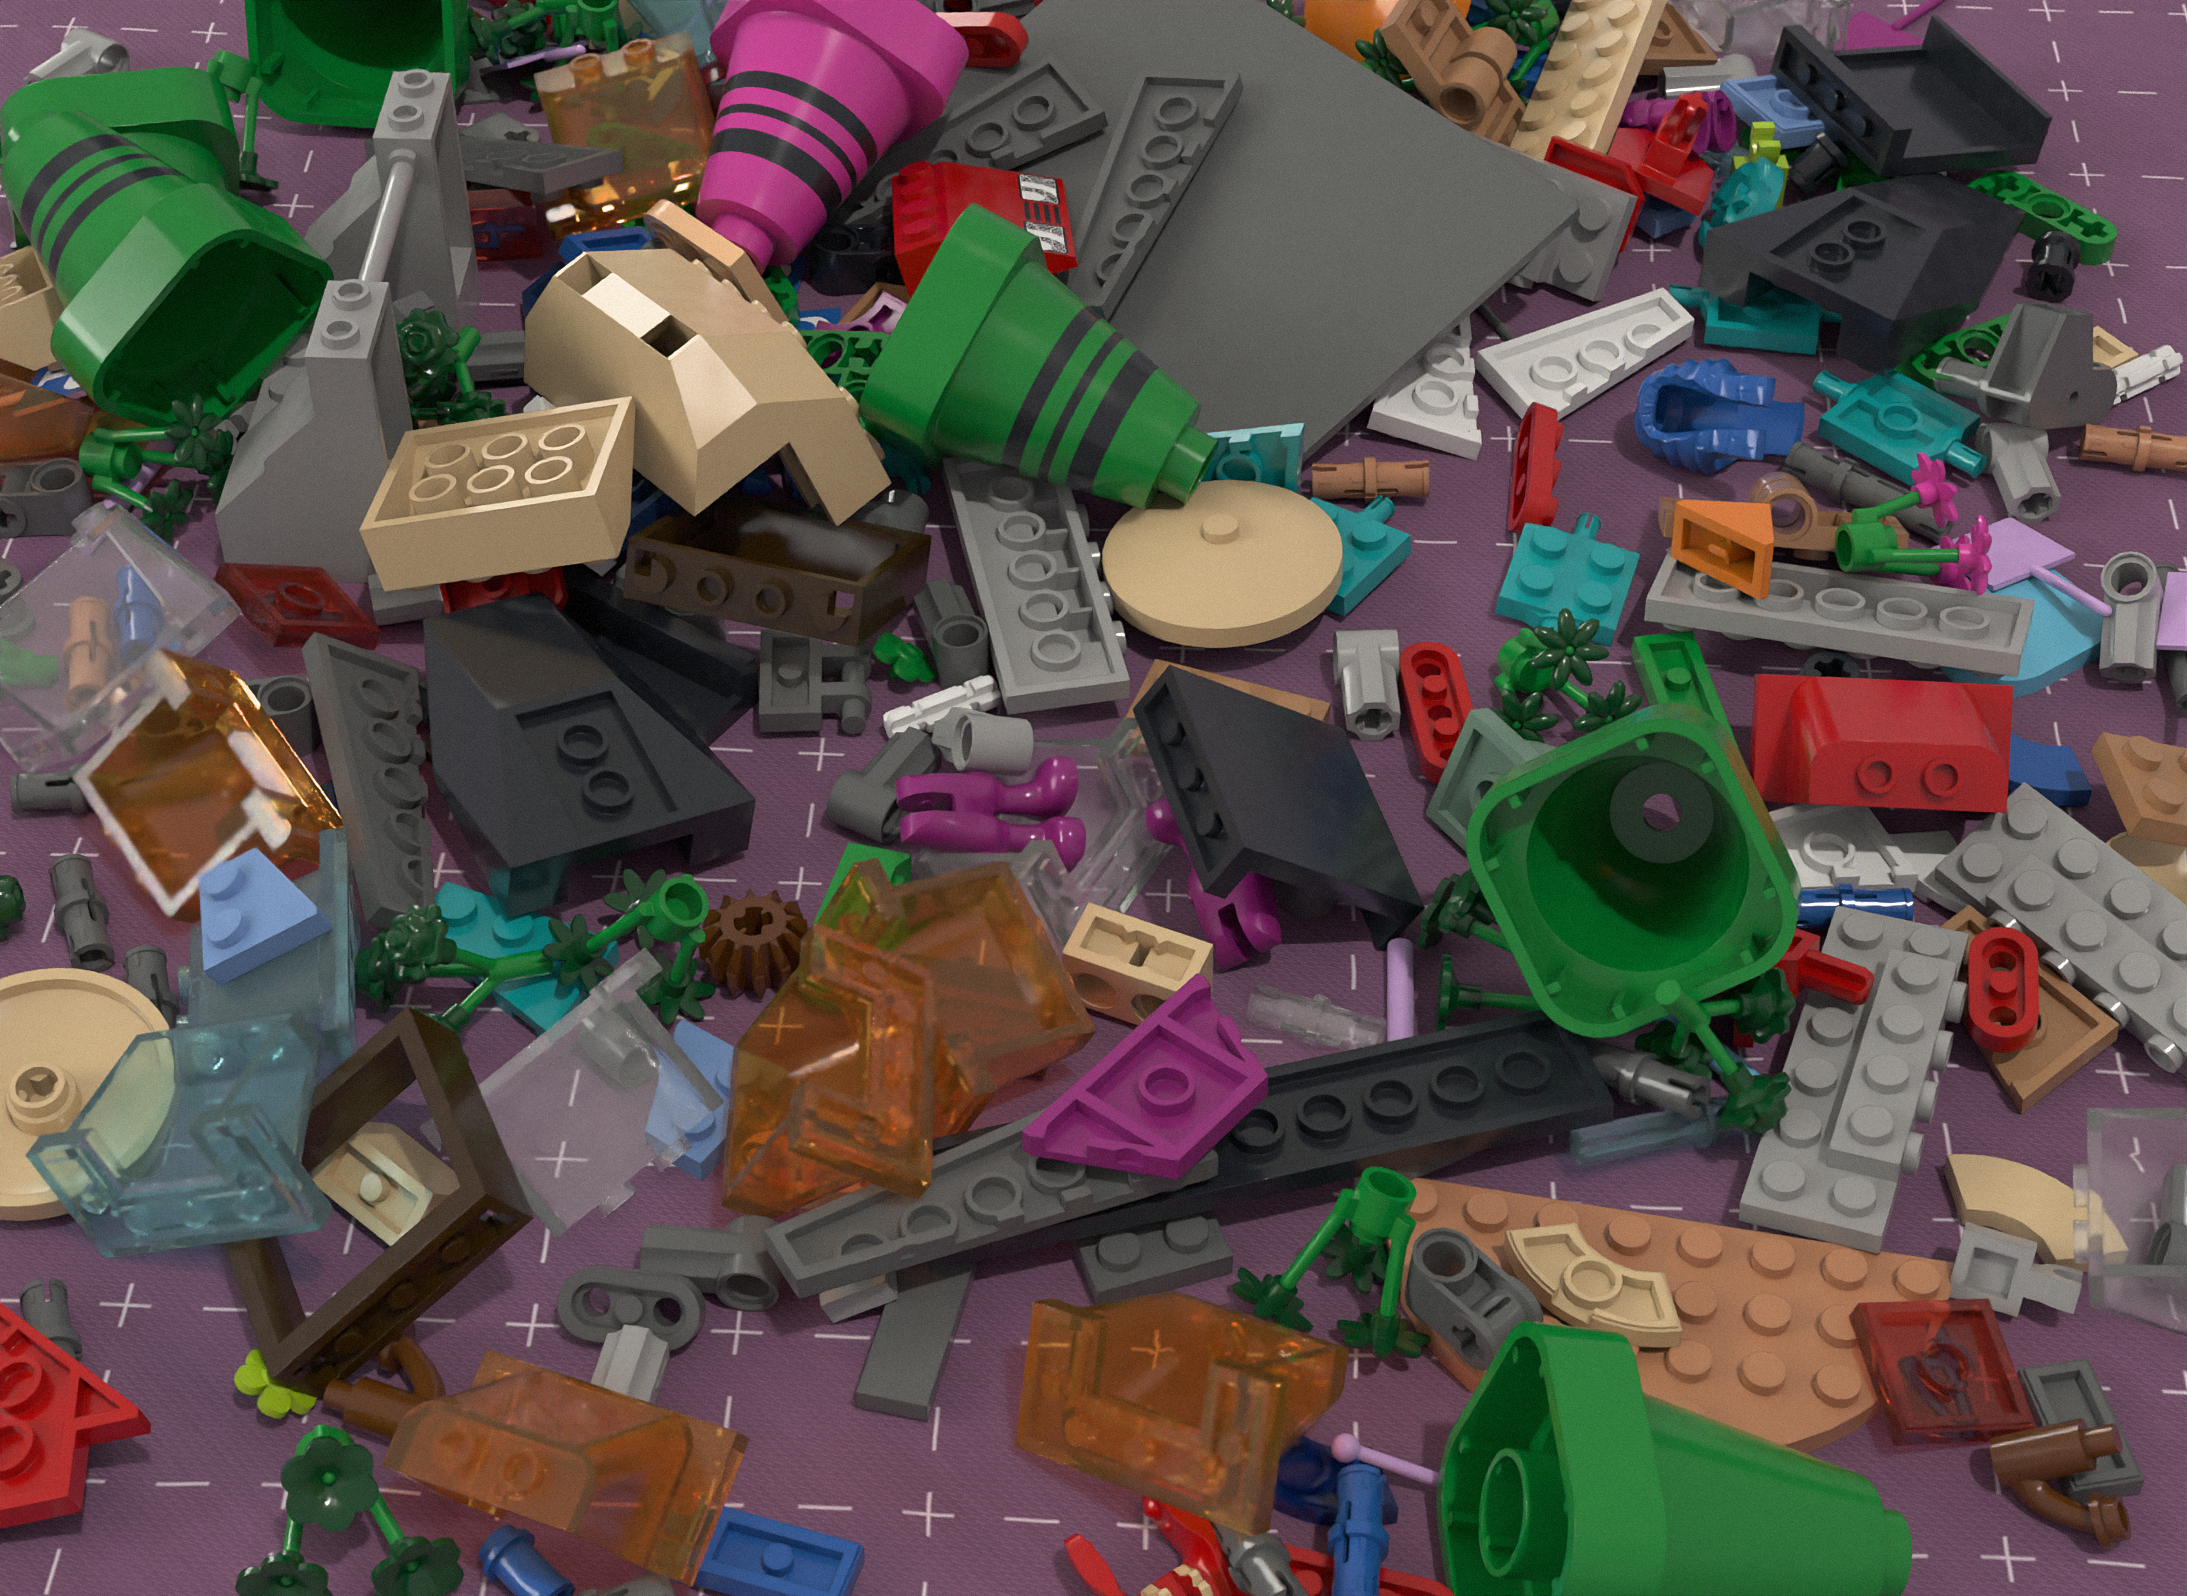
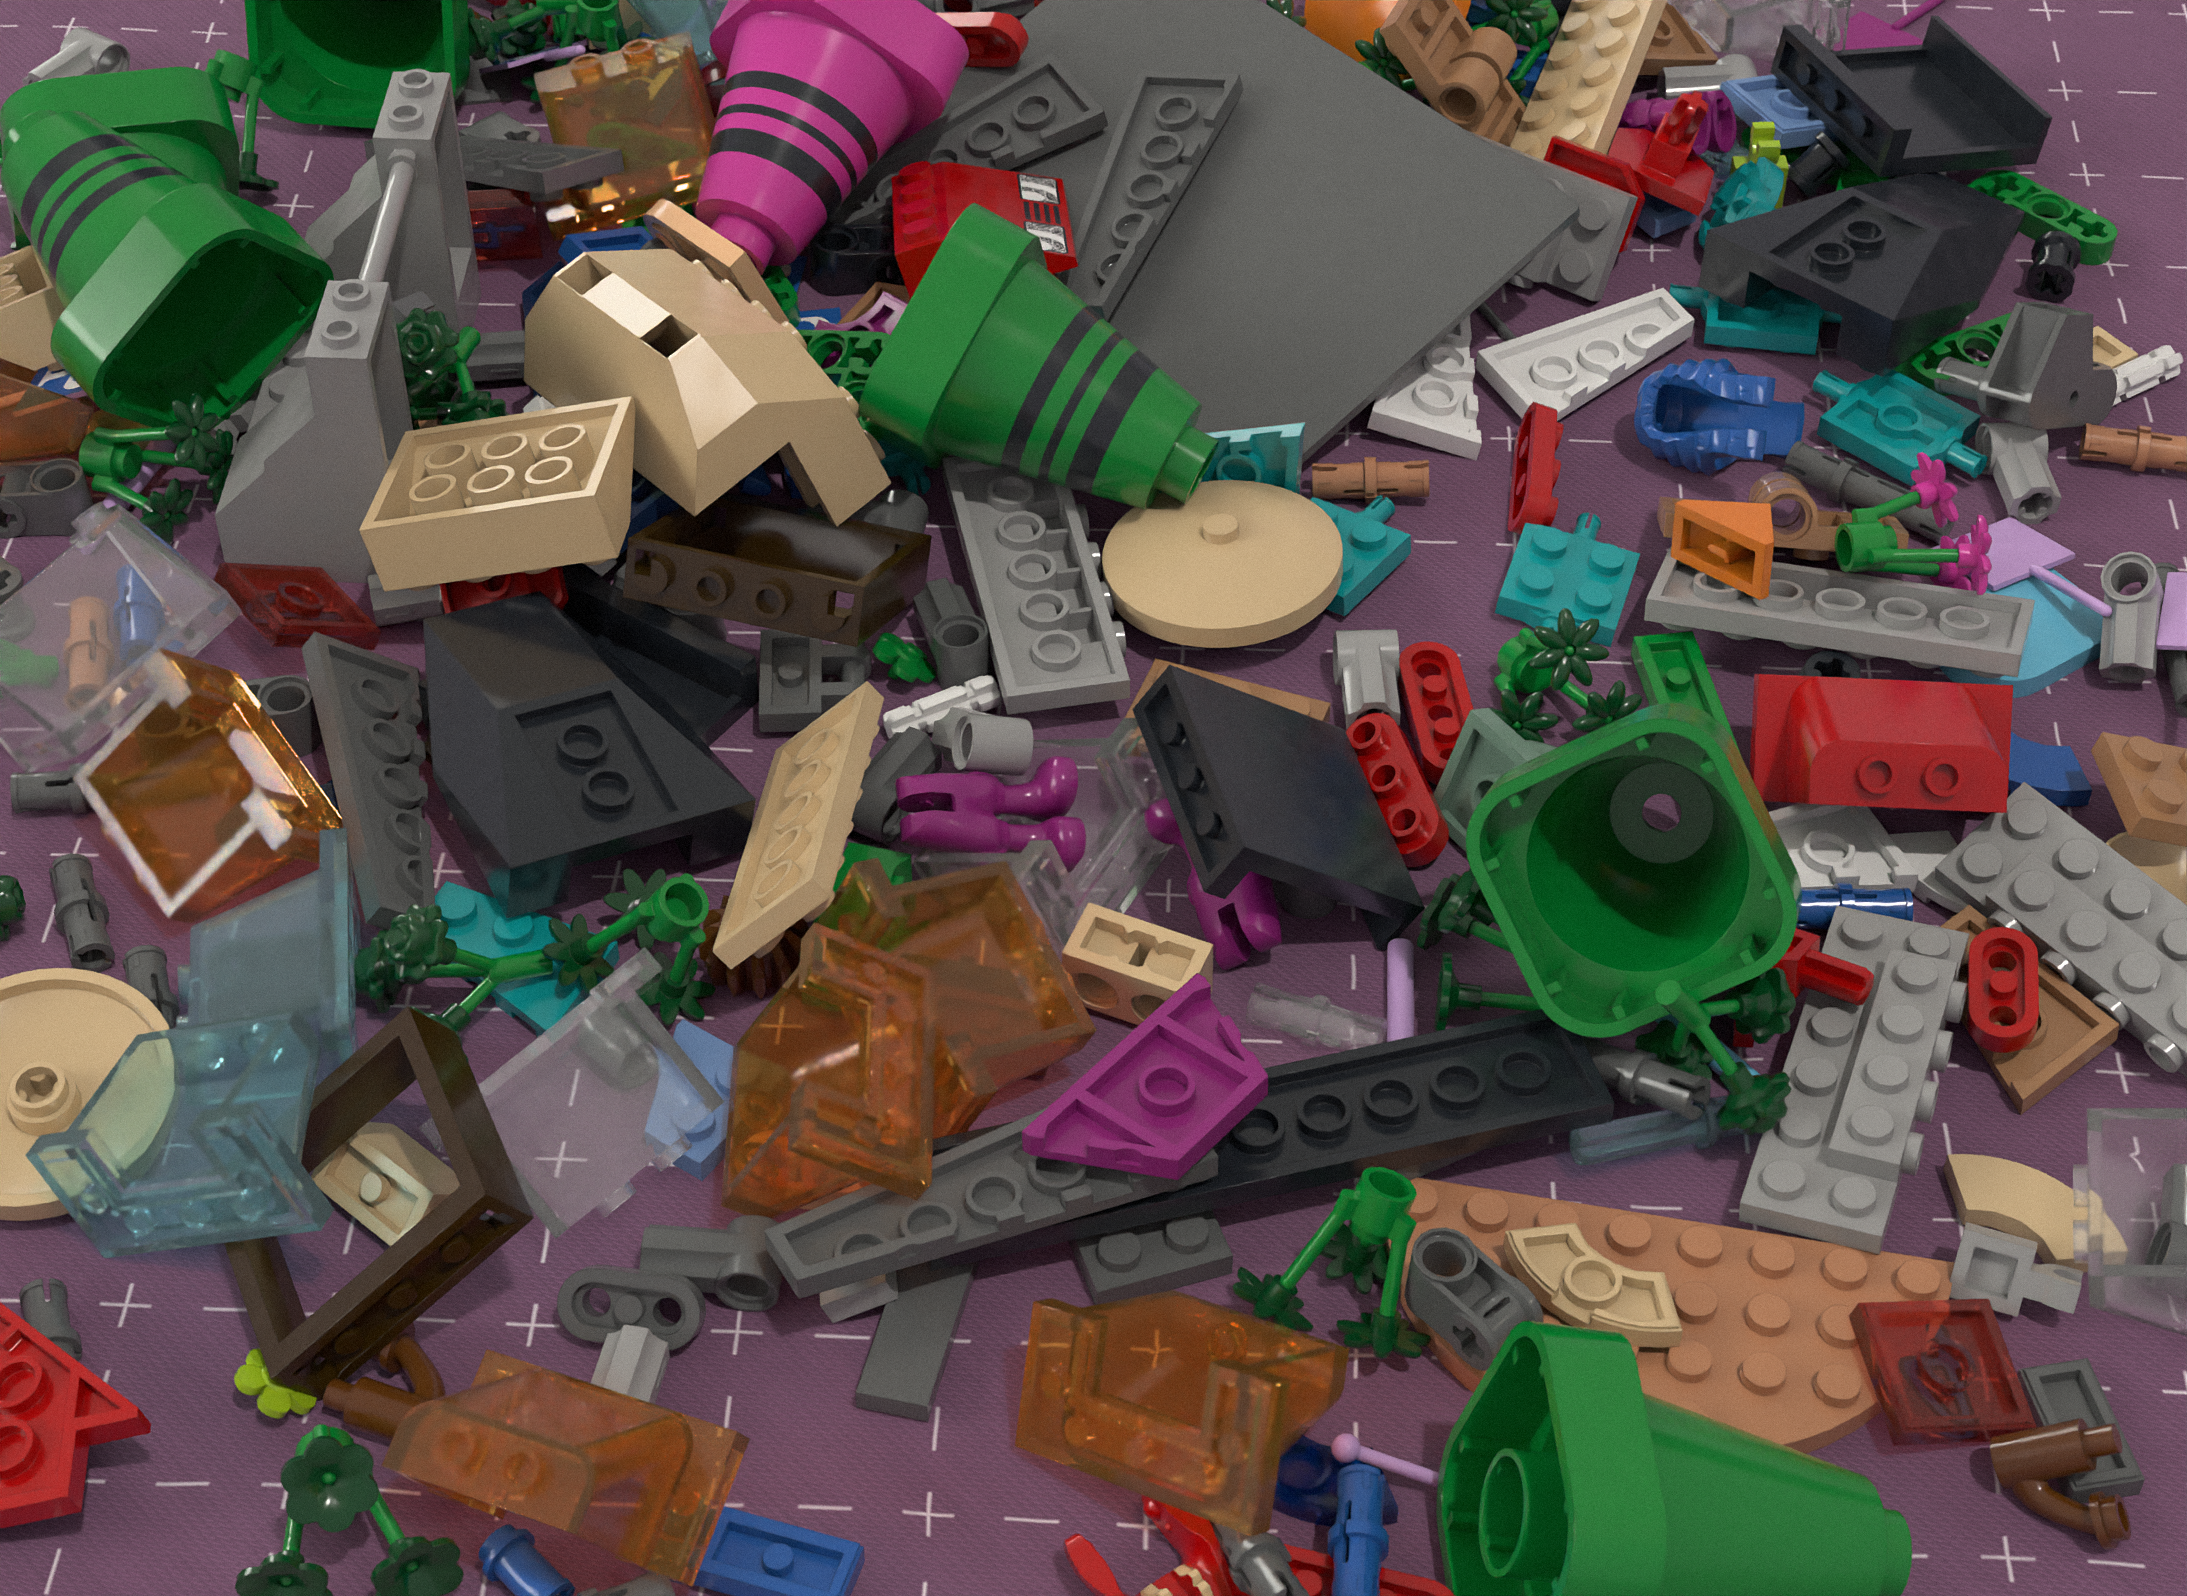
medium blue wing [199,847,333,986] -> none
none -> tan plate [712,681,884,969]
none -> red plate [1346,713,1449,867]

